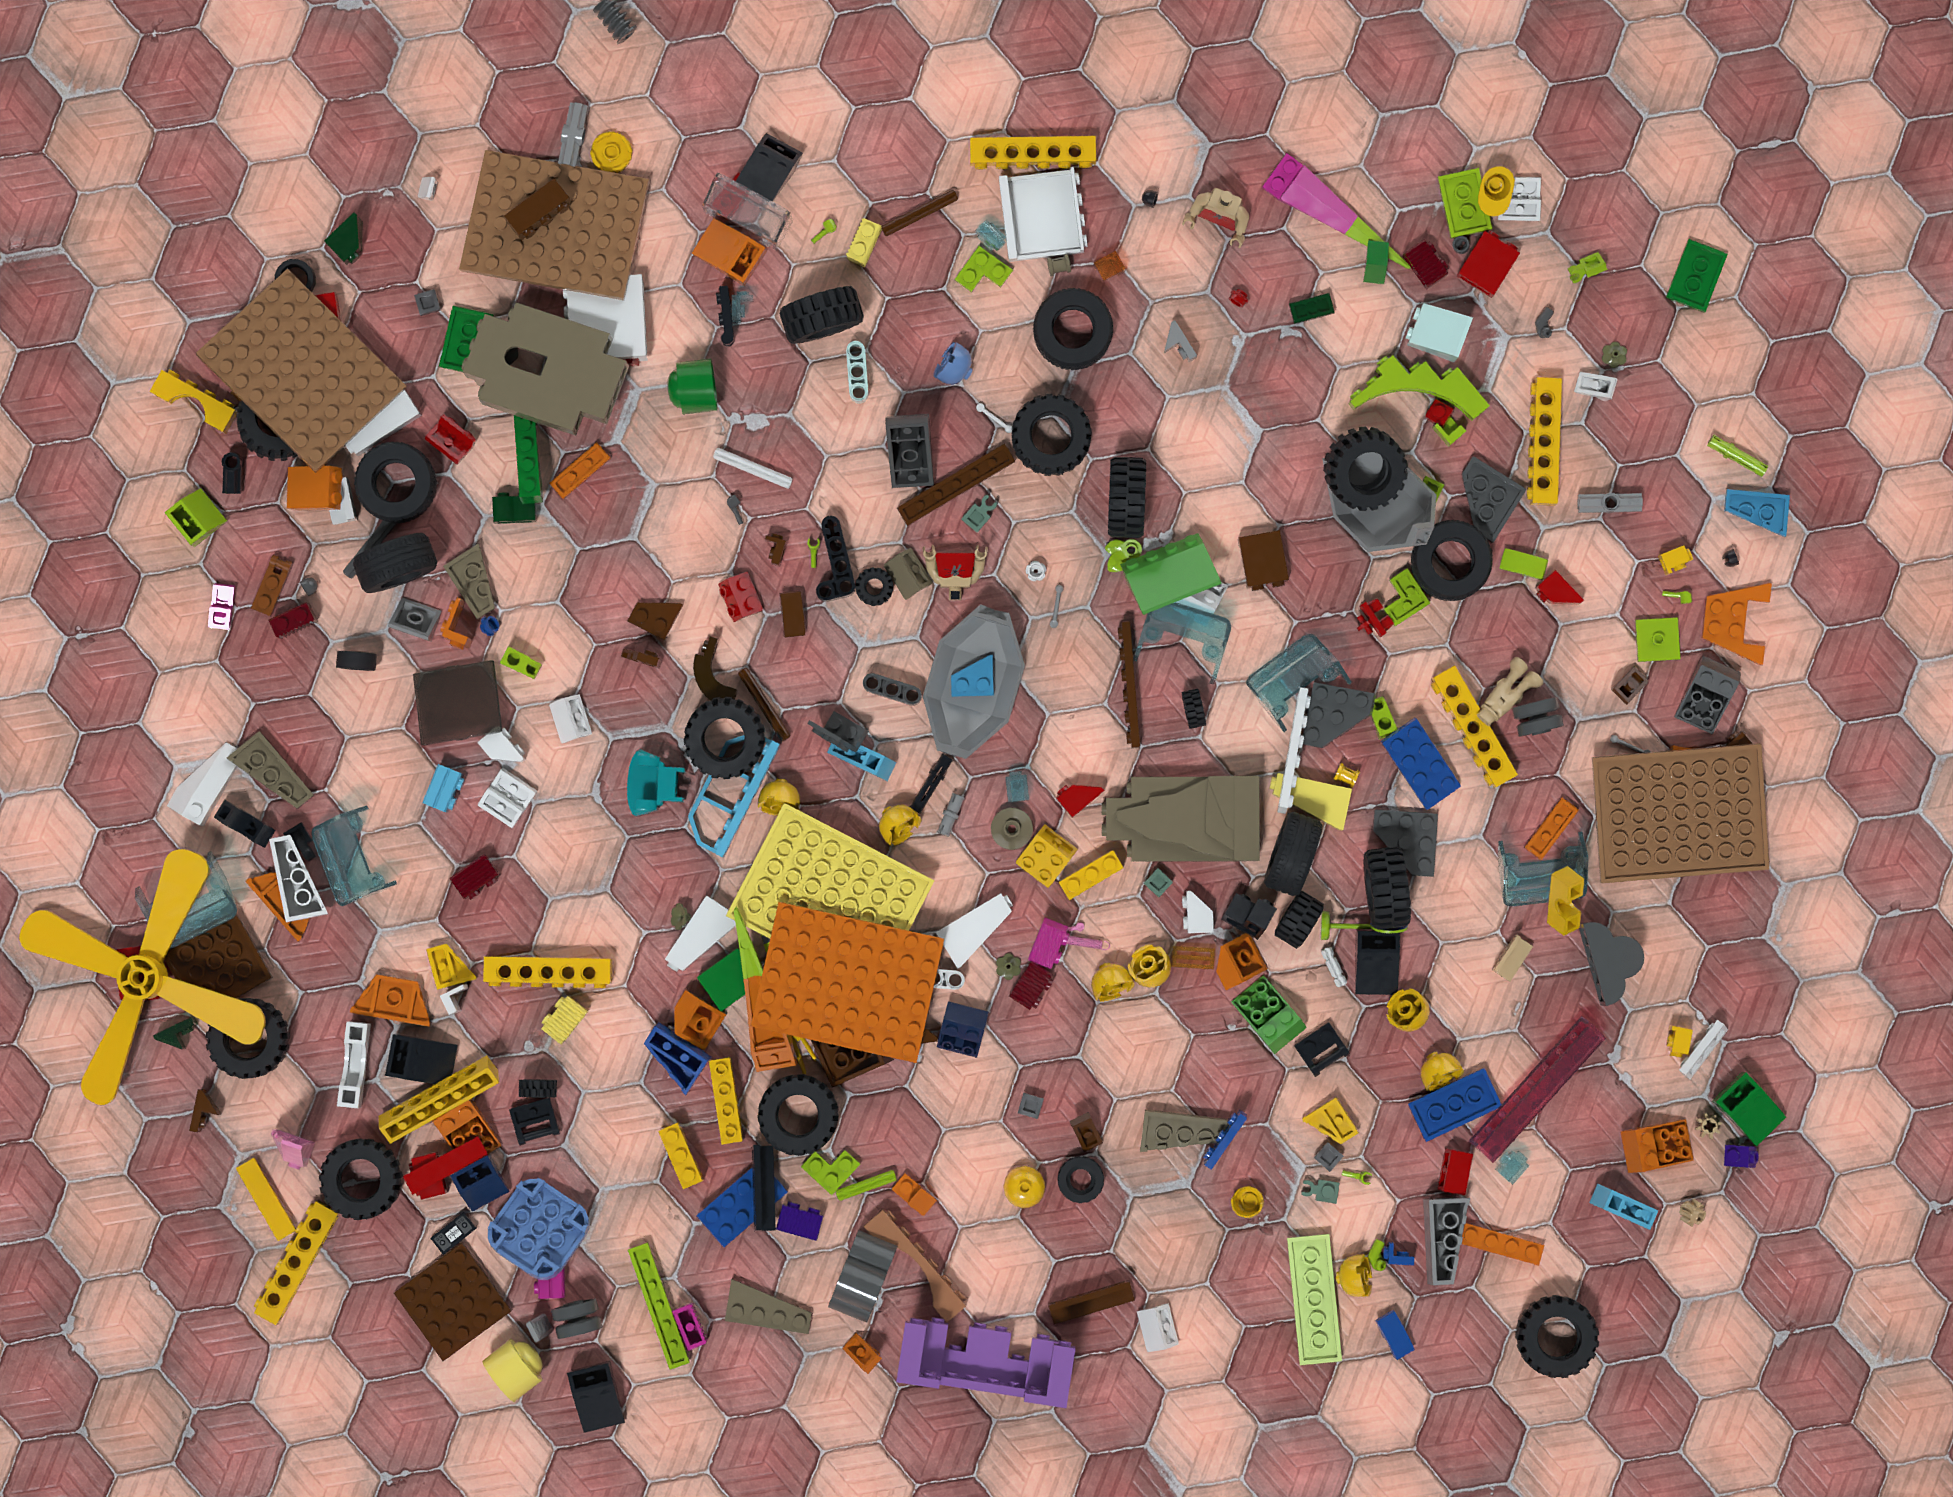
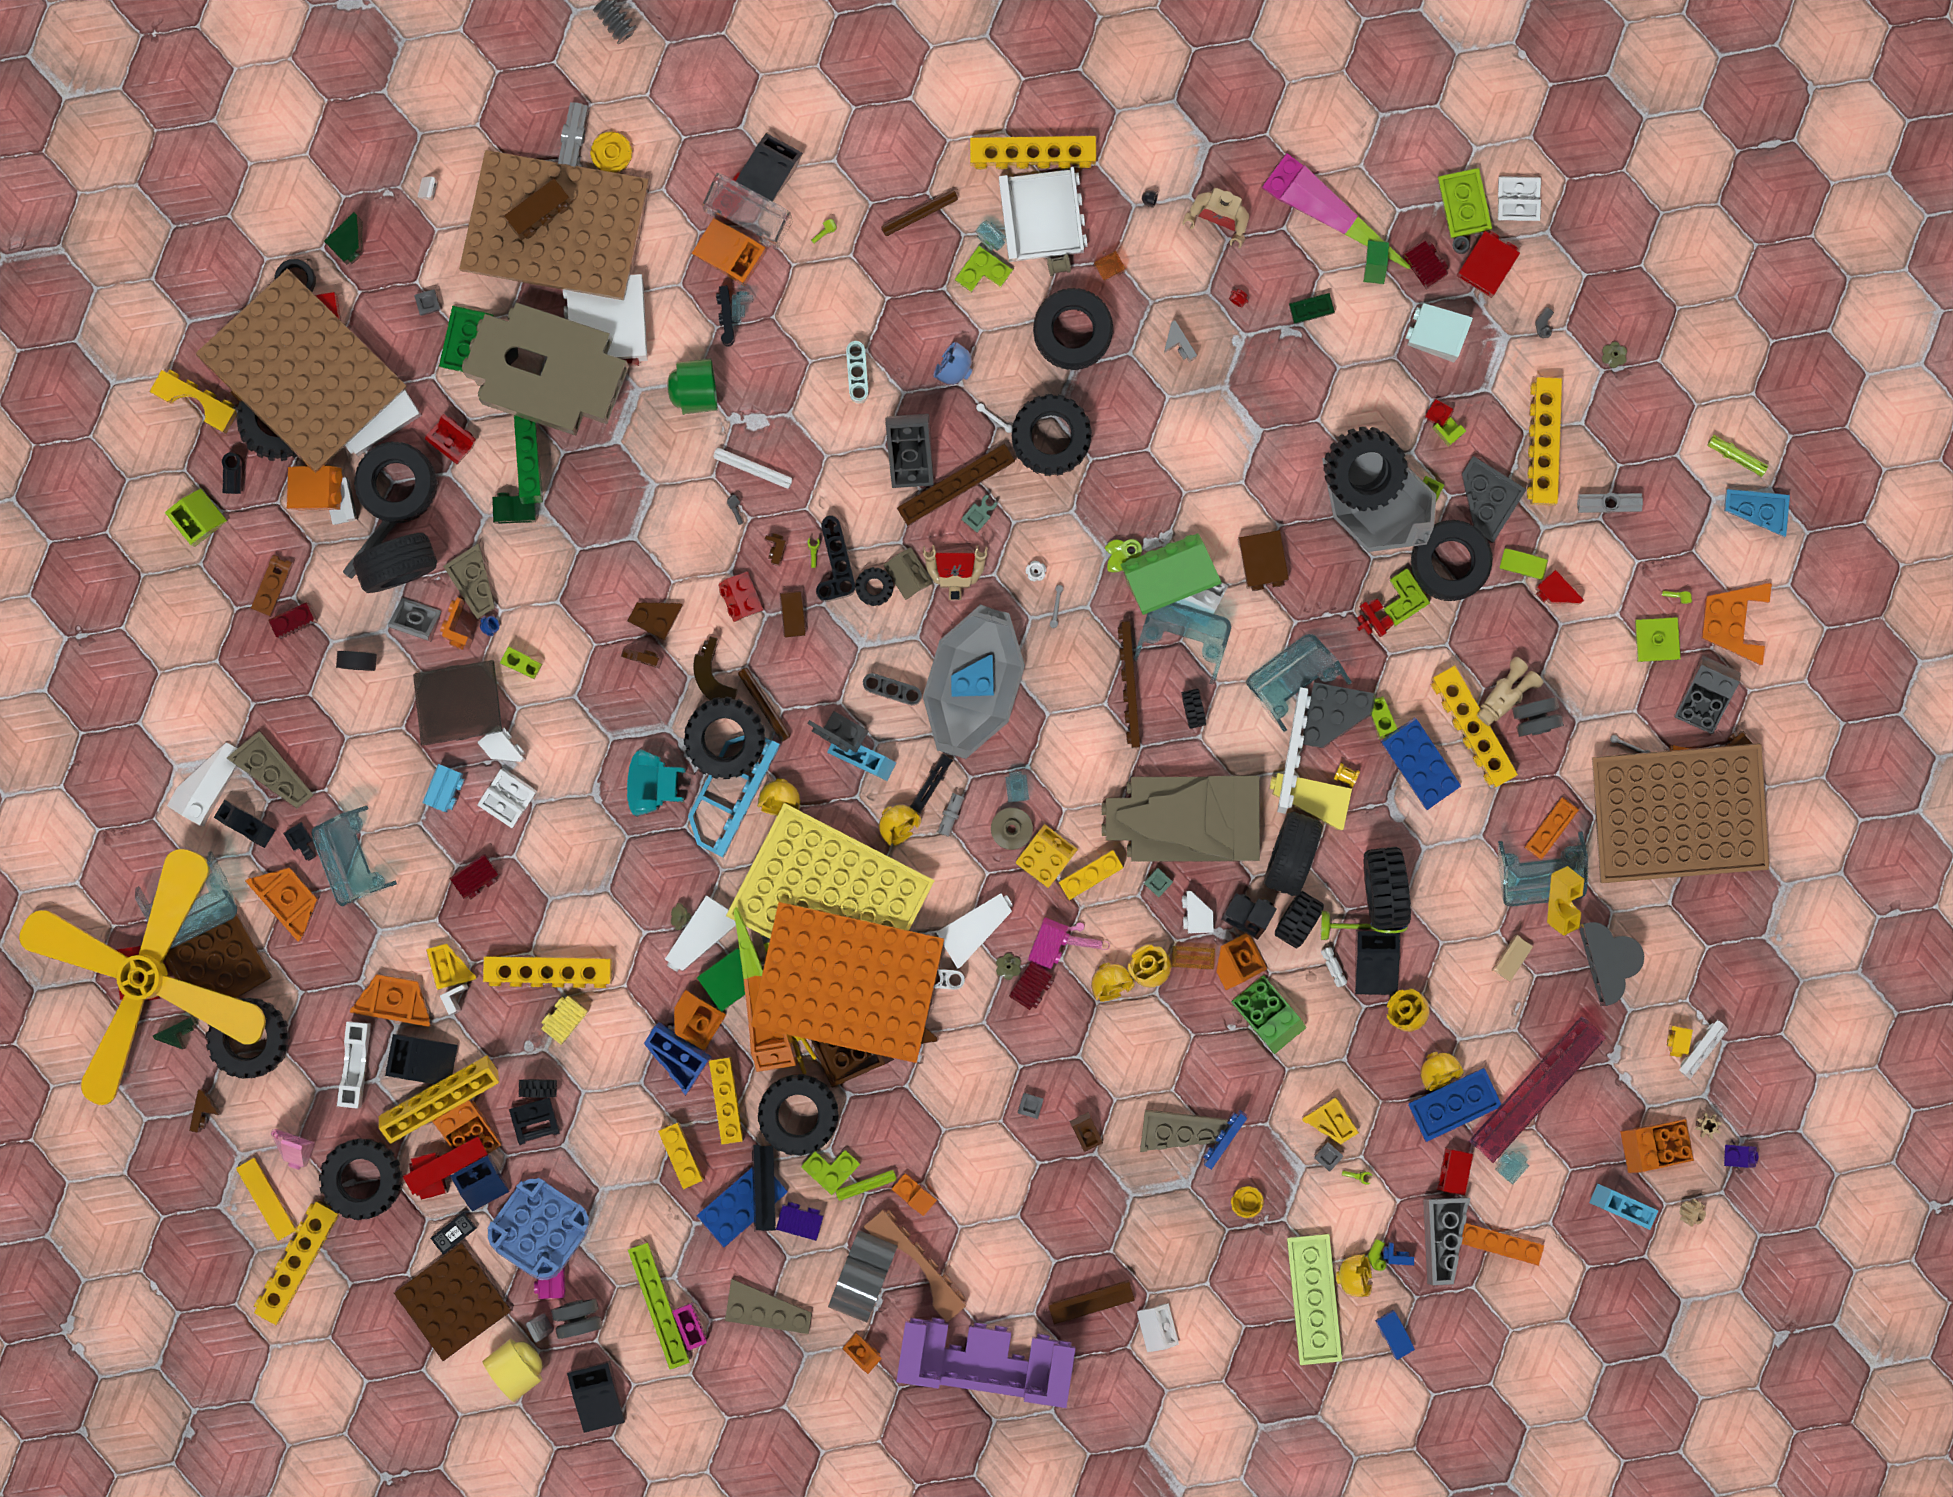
slope [208,583,235,630] -> none
white wedge [269,835,328,923] -> none
dark grey hinge [300,578,317,596] -> none
orange tile [549,442,611,500] -> none
white panel [549,694,592,744] -> none
black tyre [779,286,864,344] -> none
light yellow brick [846,218,882,267] -> none
dark blue slope [936,1001,989,1058] -> none
yellow cylinder [1003,1166,1045,1208] -> none
red slope [1056,785,1105,818] -> none
black tyre [1057,1156,1104,1203] -> none
black tyre [1108,457,1146,538] -> none
black plate [1294,1022,1350,1077] -> none
sand green plate [1301,1179,1340,1204] -> none
lime arch [1348,355,1490,421] -> none
dark grey plate [1373,810,1438,877] -> none
yellow piece [1478,166,1515,216] -> none
black tyre [1515,1295,1599,1378] -> none
lime plate [1568,252,1607,283] -> none
white slope [1574,372,1617,401] -> none
reddish brown slope [1611,666,1649,705] -> none
yellow brick [1658,545,1693,575] -> none
green tile [1666,239,1728,313] -> none
green slope [1712,1072,1786,1146] -> none
black hinge [1722,549,1739,567] -> none

